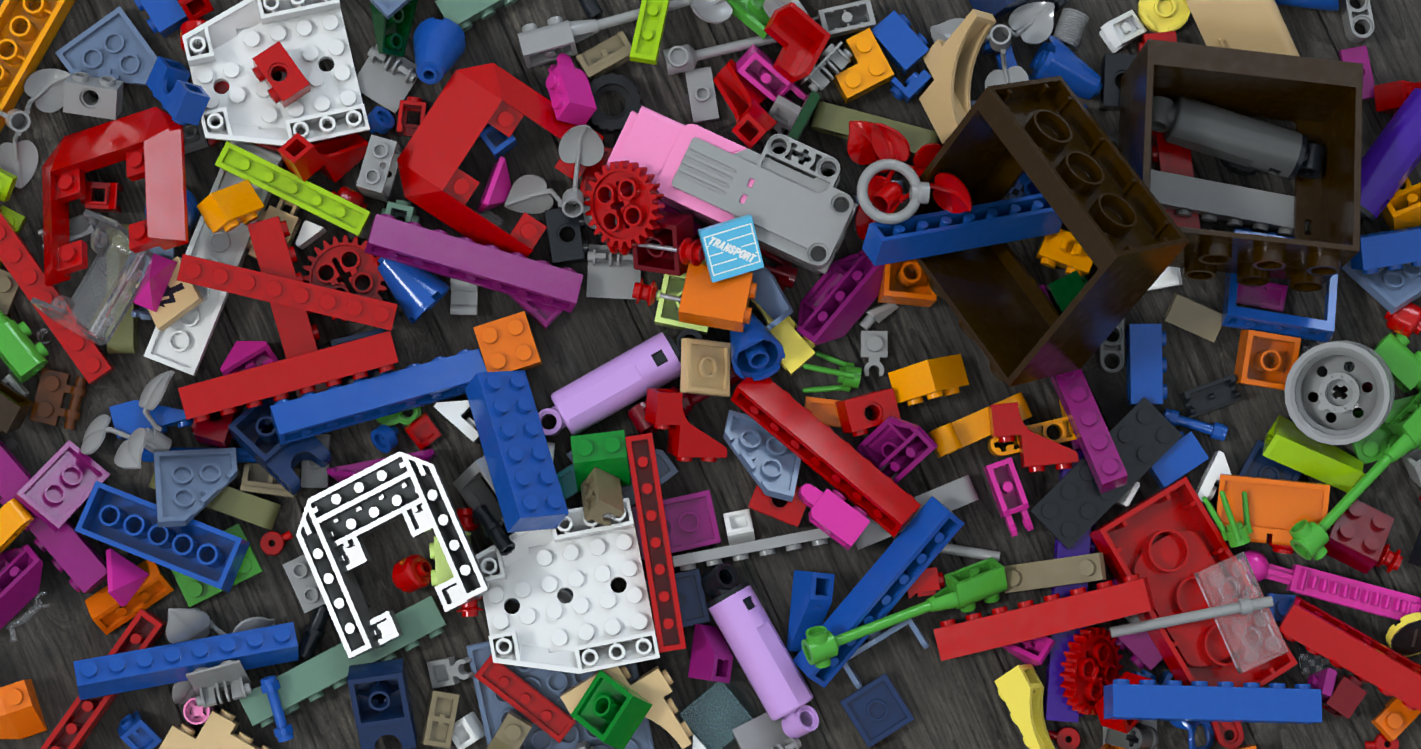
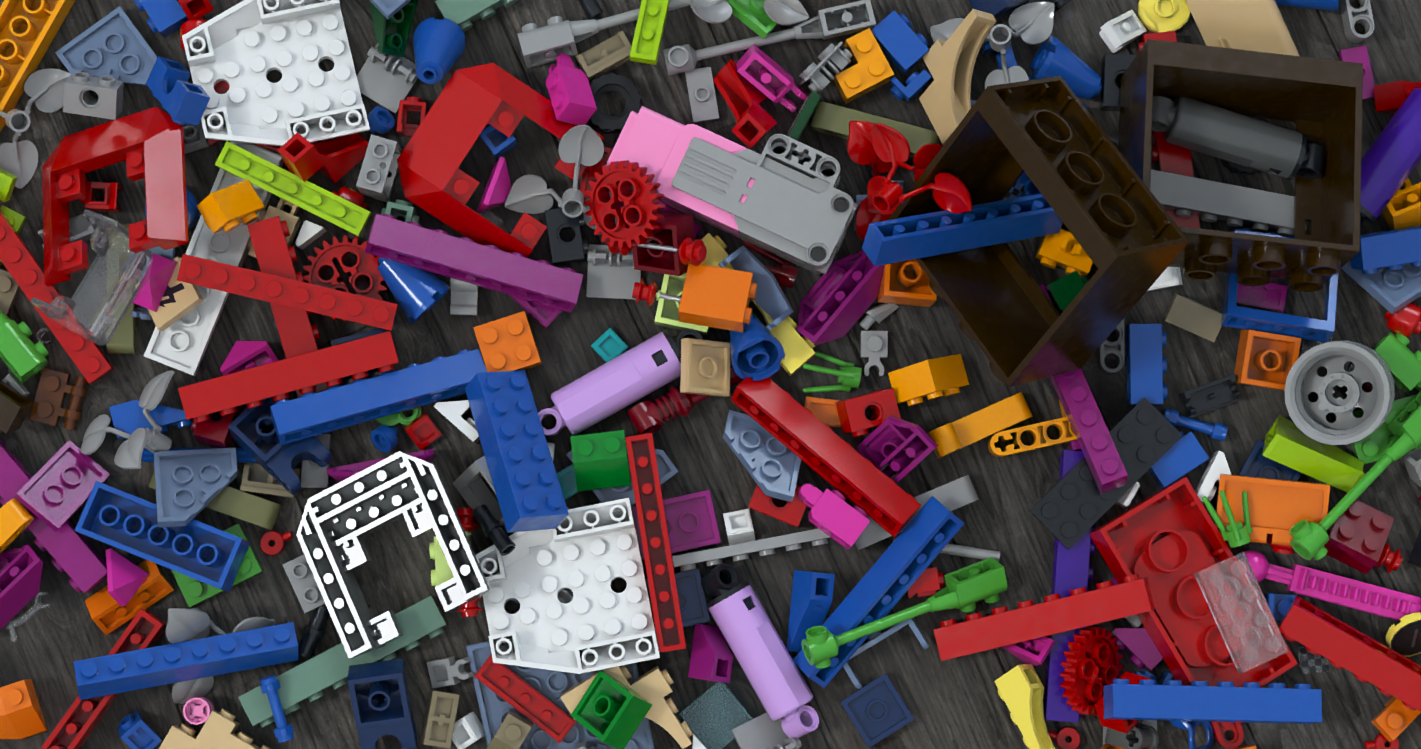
light grey hinge [186,660,252,708] -> none
red brick [252,41,311,108] -> none
red head [392,554,432,593] -> none
dark tan hinge [580,467,625,526] -> none
red arch [645,388,727,462] -> none
medium azure tile [698,214,764,283] -> none
red panel [764,2,831,84] -> none
light grey plate [768,95,802,134] -> none
light grey piece [857,159,930,224] -> none
dark pink hinge [983,457,1034,537] -> none
red arch [988,402,1079,473] -> none
dark tan plate [1004,553,1107,593] -> none
light grey piece [1053,8,1089,50] -> none
light grey bar [1109,596,1274,638] -> none
magenta plate [1307,668,1337,700] -> none
dark red brick [1322,675,1367,719] -> none
none -> teal tile [591,328,629,362]

